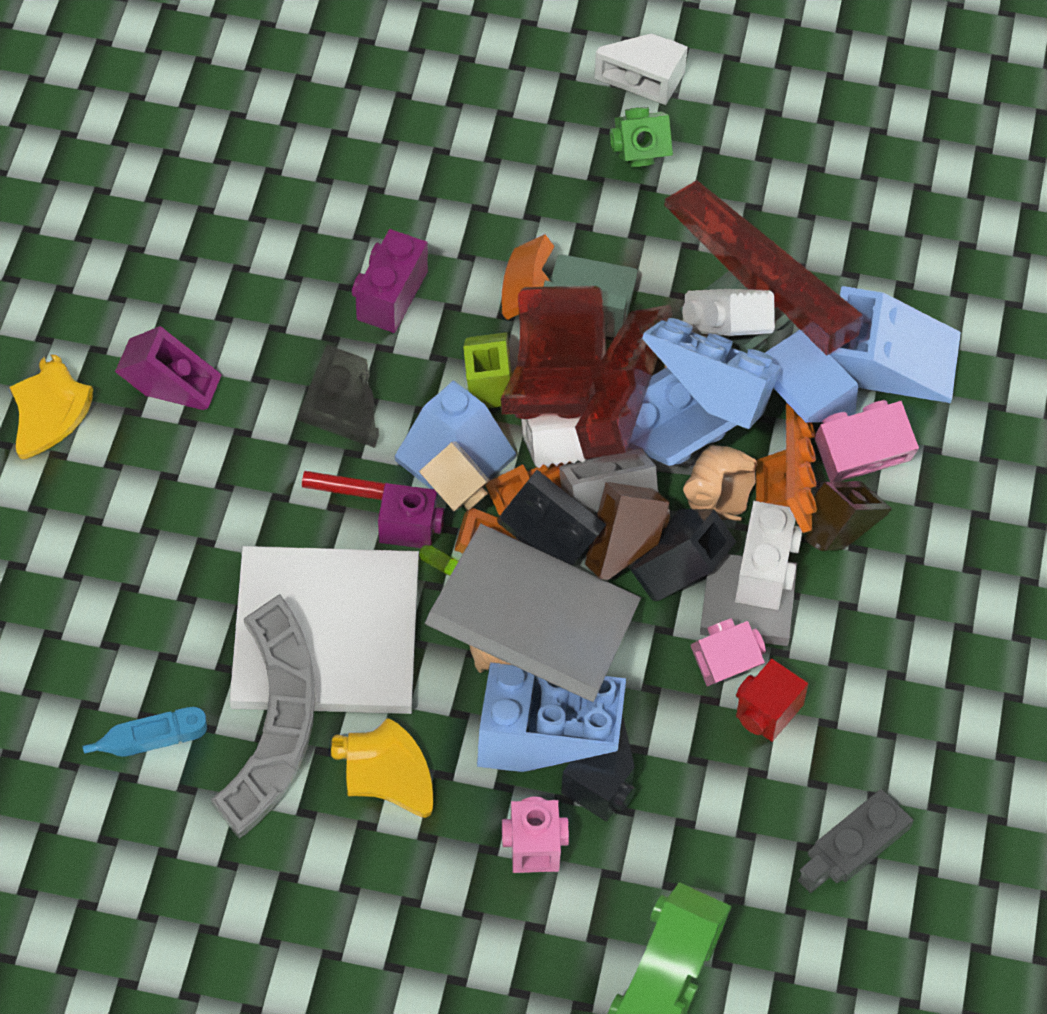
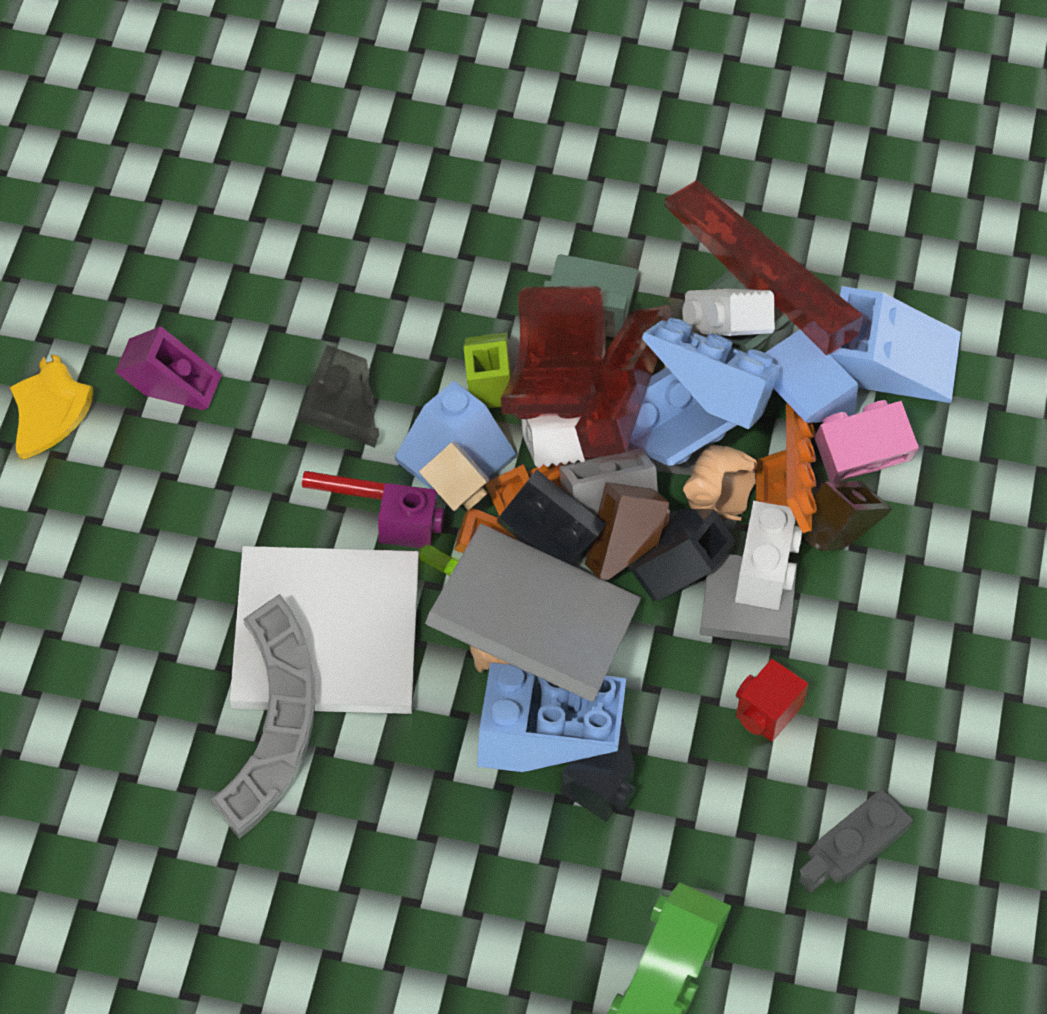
dark azure piece [82,707,207,757] -> none
yellow arm [331,719,433,818] -> none
magenta brick [352,229,428,333] -> none
orange slope [501,234,555,320] -> none
bright pink brick [502,797,569,873] -> none
white slope [594,33,687,105] -> none
bright green brick [610,107,673,167] -> none
bright pink brick [690,618,766,686] -> none

